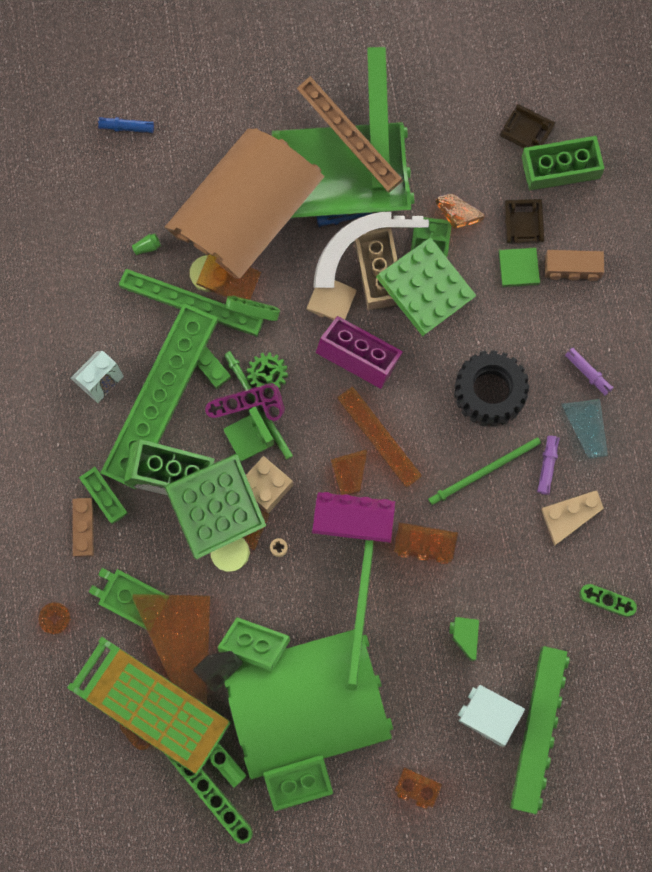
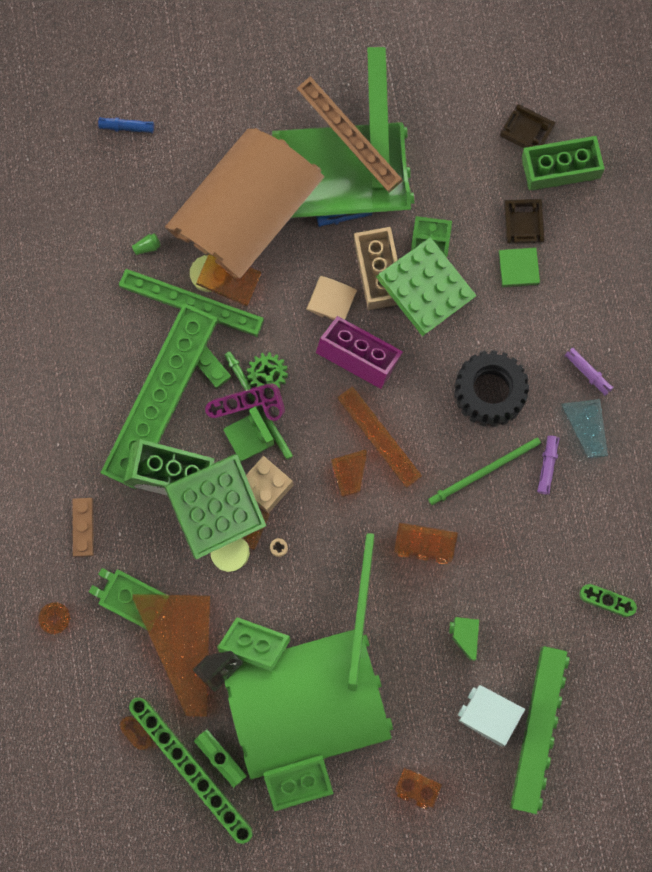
flag [67,637,231,774] -> none
light aqua slope [71,351,124,403] -> none
bright green plate [79,467,128,525] -> none
bright green beam [225,296,280,321] -> none
magenta slope [312,492,395,543] -> none
white arch [314,212,429,288] -> none
clear orange wing [435,193,485,229] -> none
tan wing [541,490,604,546] -> none
medium nougat brick [545,250,604,281] -> none

